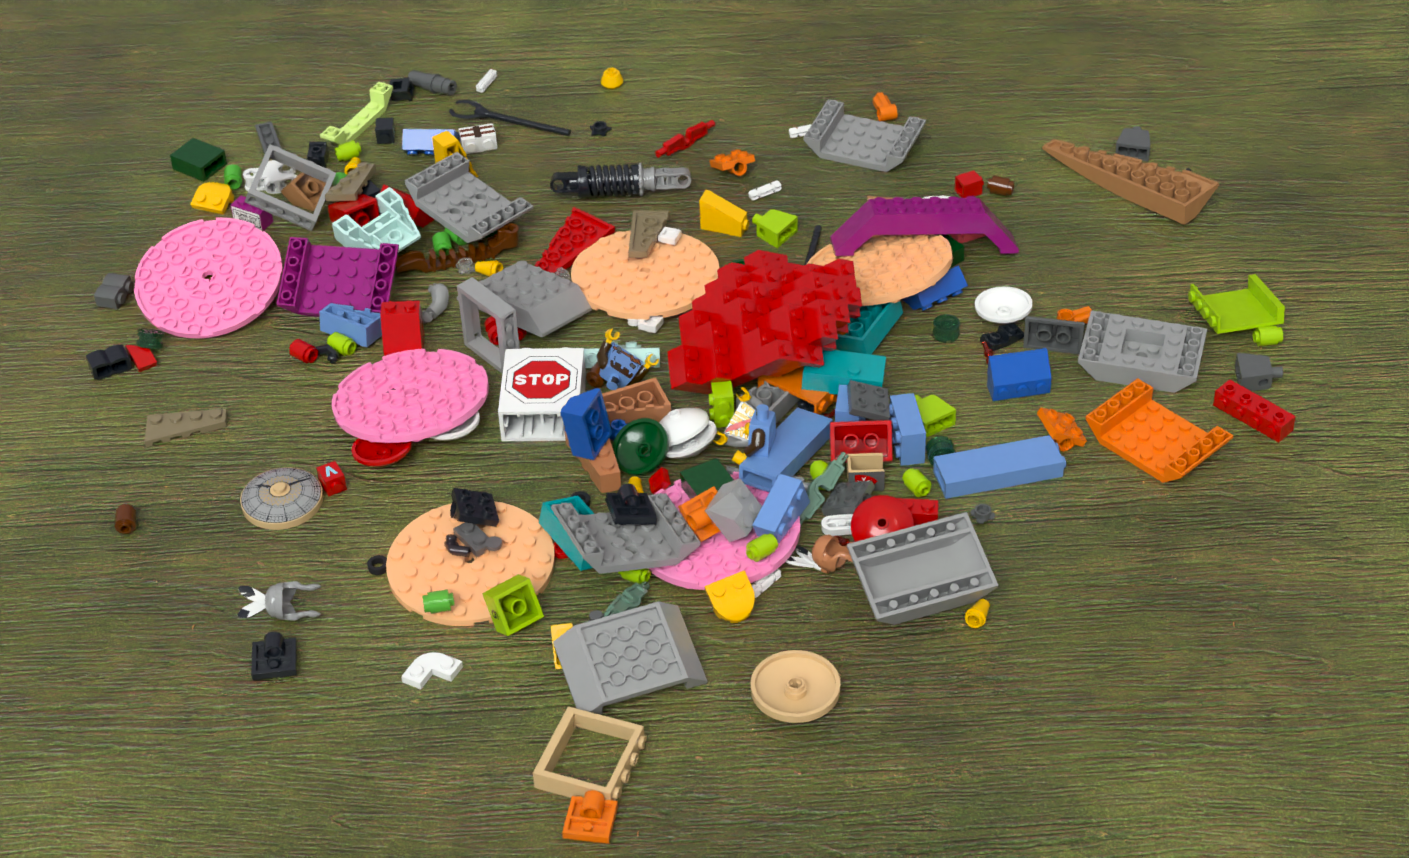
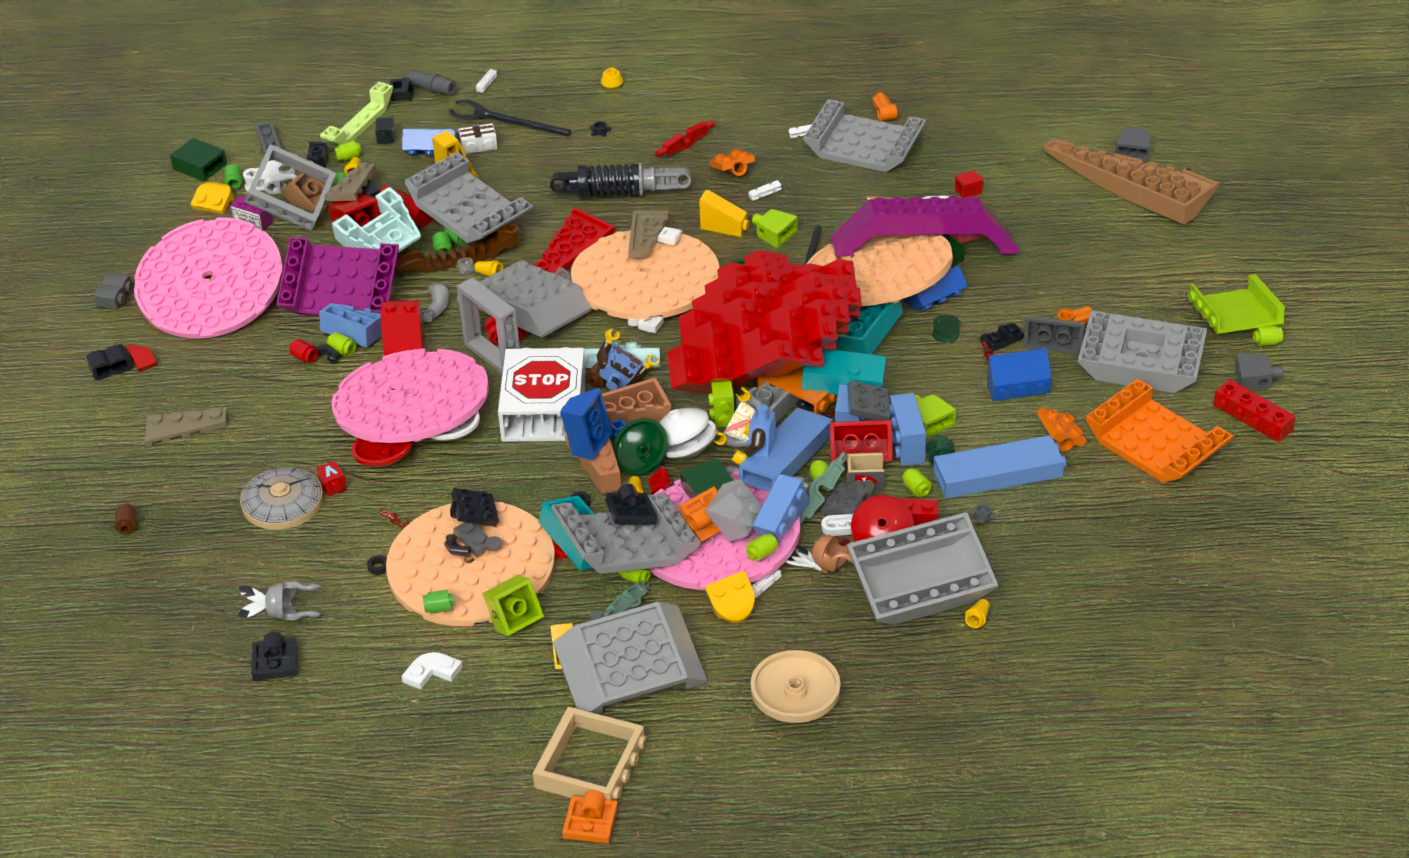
clear green wheel [136,328,164,349] -> none
white dish [975,287,1032,324] -> none
reddish brown brick [987,175,1015,196] -> none
none -> clear red hand [379,509,409,528]

